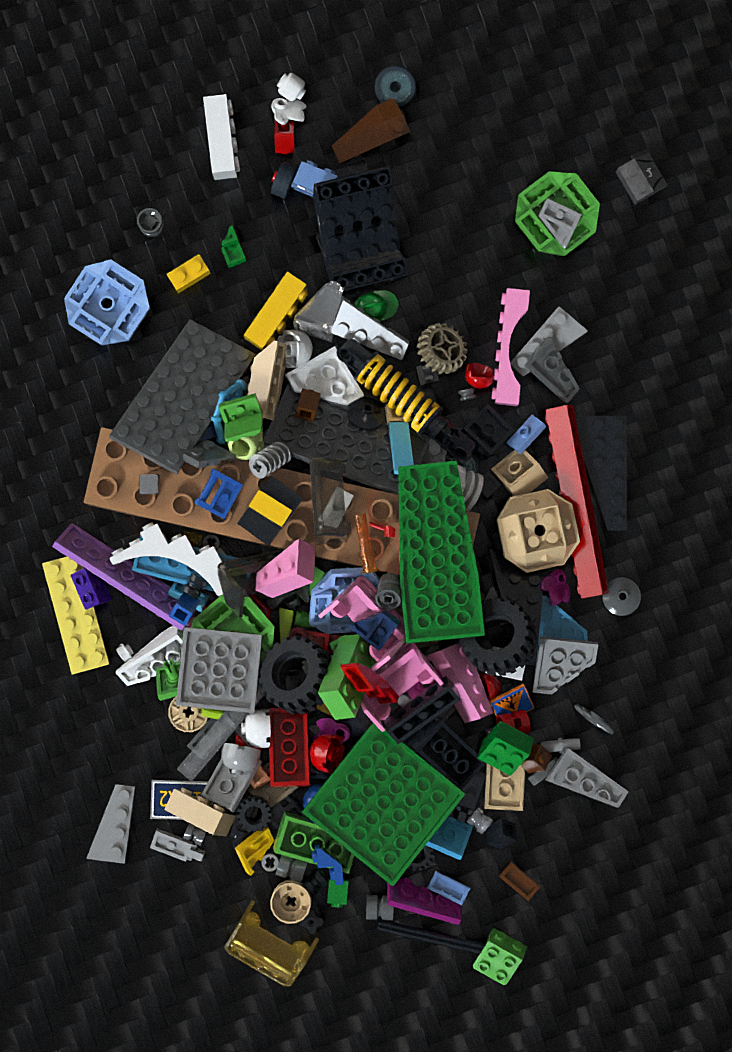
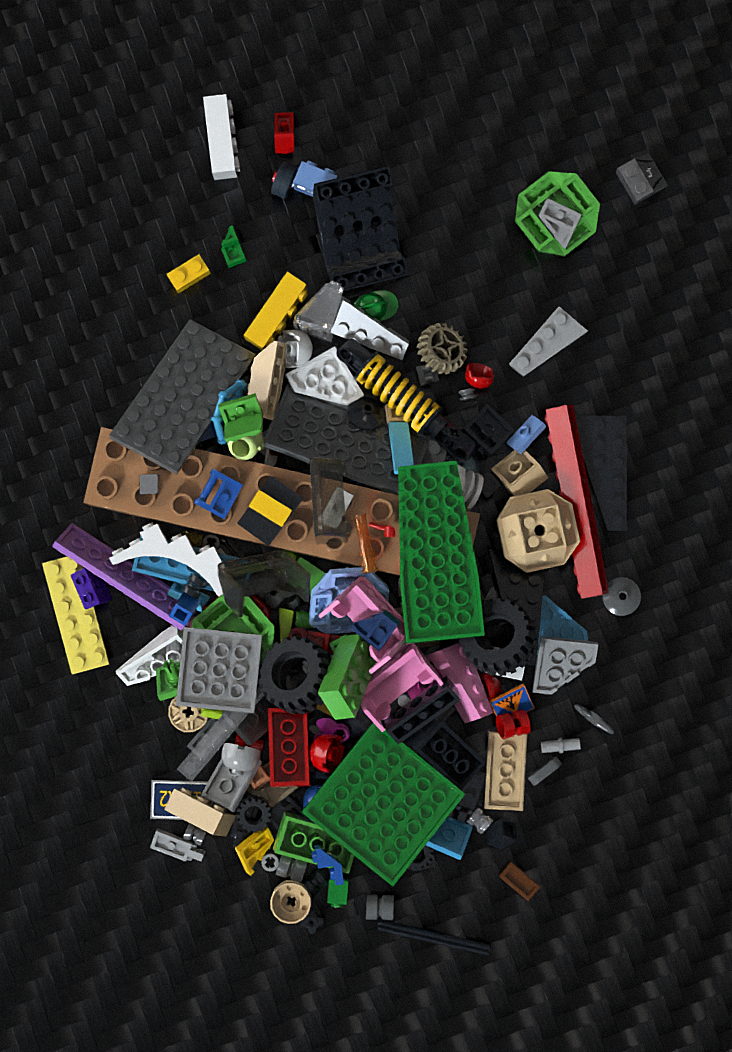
light blue piece [64,260,150,345] -> none
light grey wing [86,784,136,864] -> none
white plate [116,644,134,662] -> none
dark grey wheel [137,208,164,237] -> none
dark grey wing [183,439,236,468] -> none
clear yellow windscreen [225,900,319,987] -> none
white cylinder [241,709,271,748] -> none
light grey piece [249,441,291,479] -> none
bright pink wedge [256,539,315,598] -> none
white plate [271,98,306,125] -> none
white head [277,73,306,101] -> none
reddish brown brick [295,388,321,422] -> none
reddish brown wedge [332,98,410,163] -> none
red slope [340,663,399,704] -> none
wheel [375,66,416,108] -> none
dark grey wheel [375,573,401,610] -> none
magenta wing [387,877,461,925] -> none
medium blue plate [427,871,470,905] -> none
bright green bracket [473,928,527,985] -> none
green brick [478,721,534,776] -> none
bright pink arch [492,288,530,406] -> none
reddish brown brick [521,744,552,773] -> none
dark grey wing [524,336,580,403] -> none
magenta plate [541,569,570,606] -> none
light grey wing [545,748,628,808] -> none

